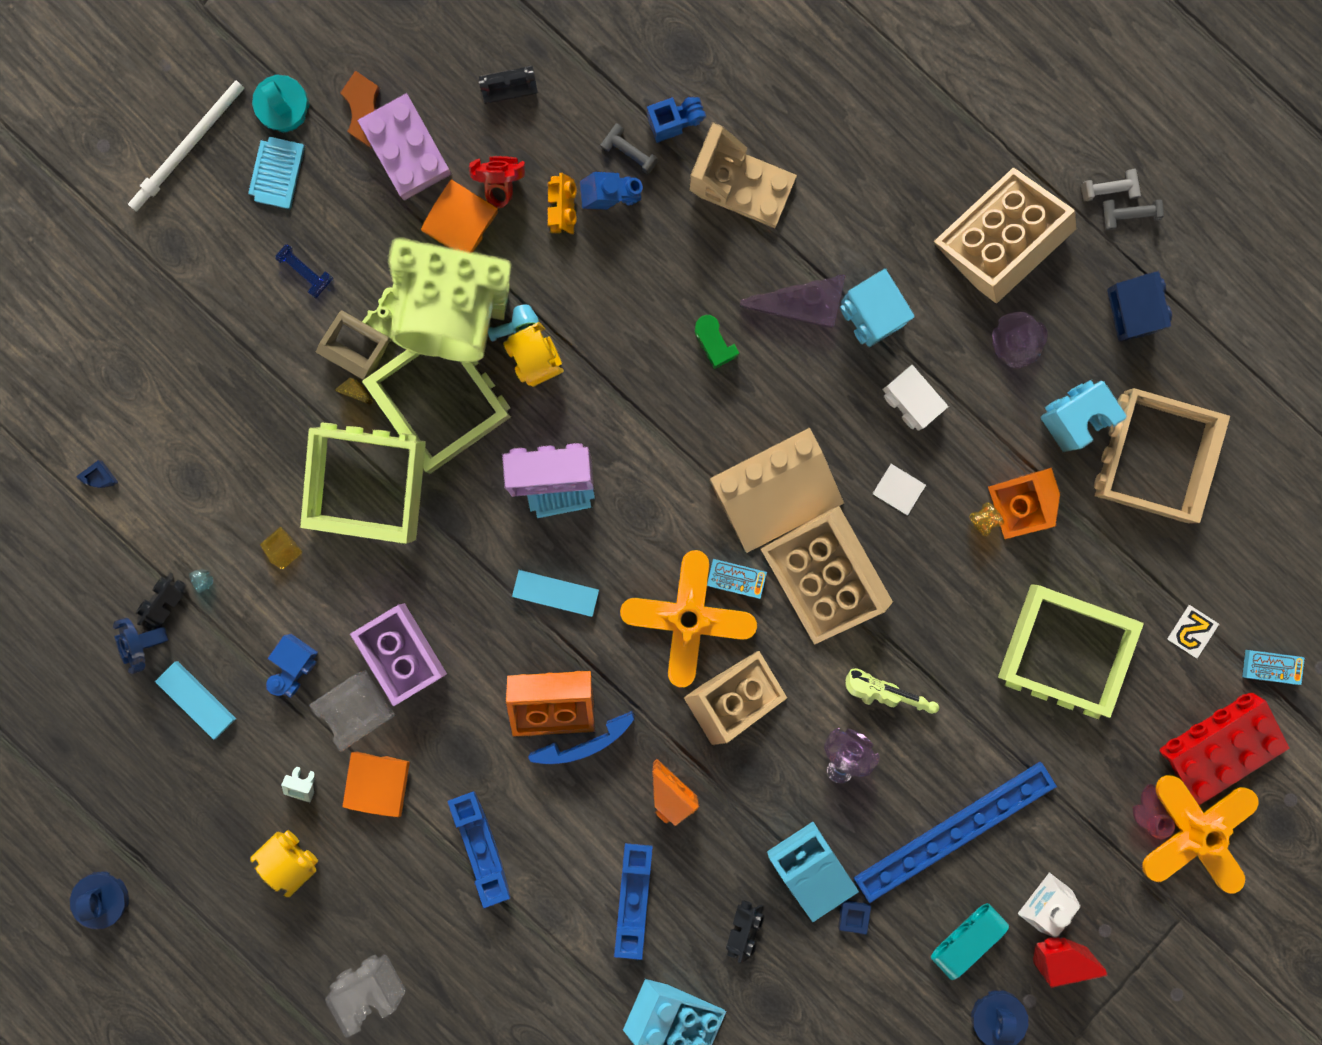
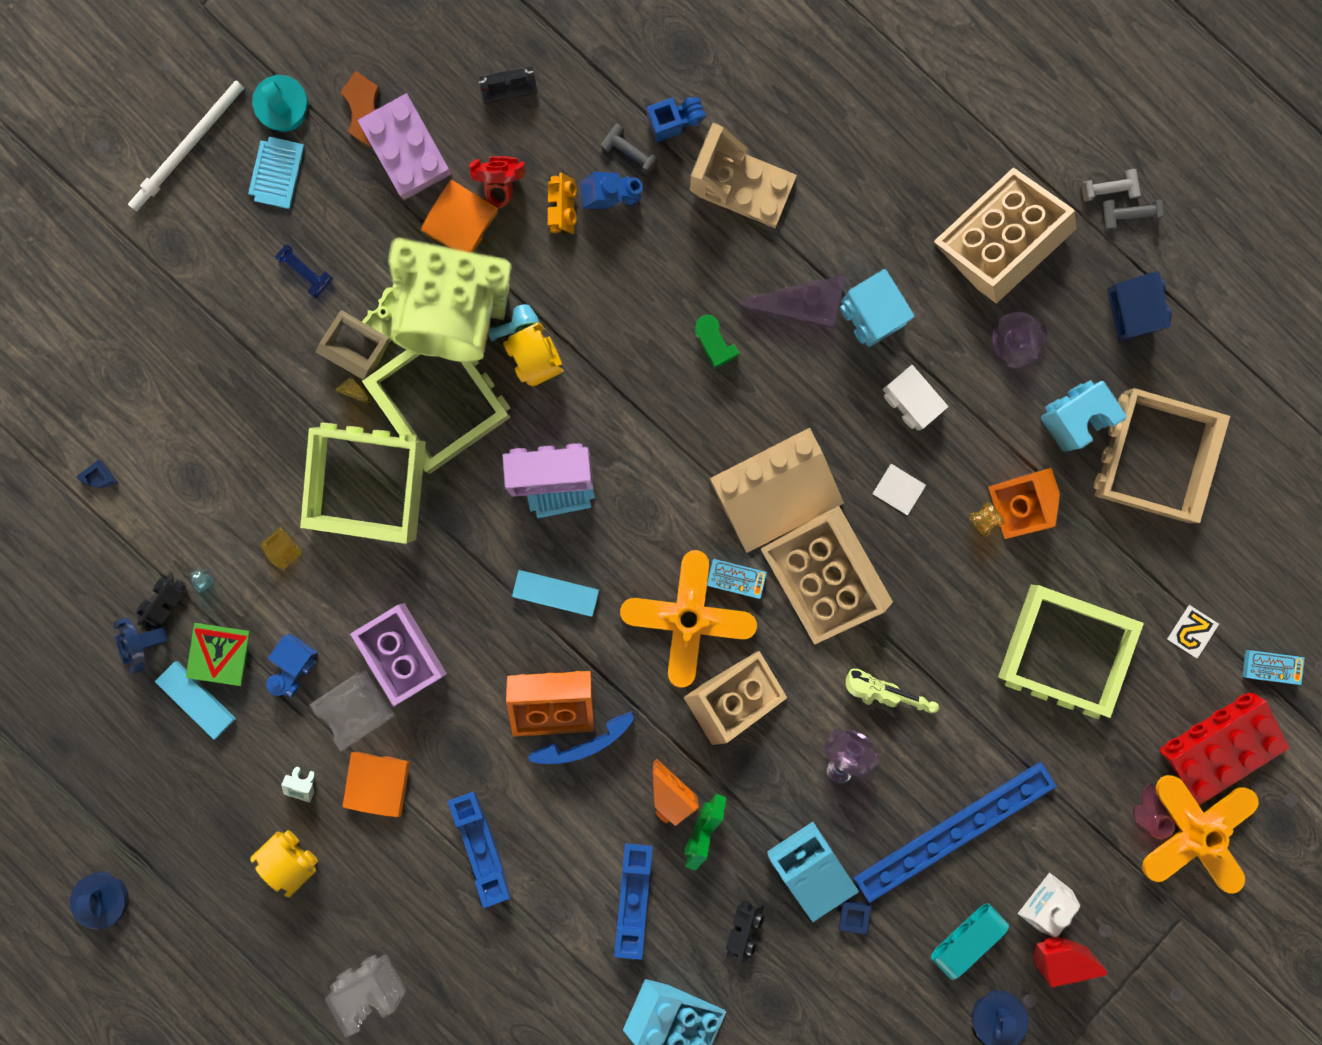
none -> bright green piece [186,623,250,686]
none -> green plate [685,794,726,871]

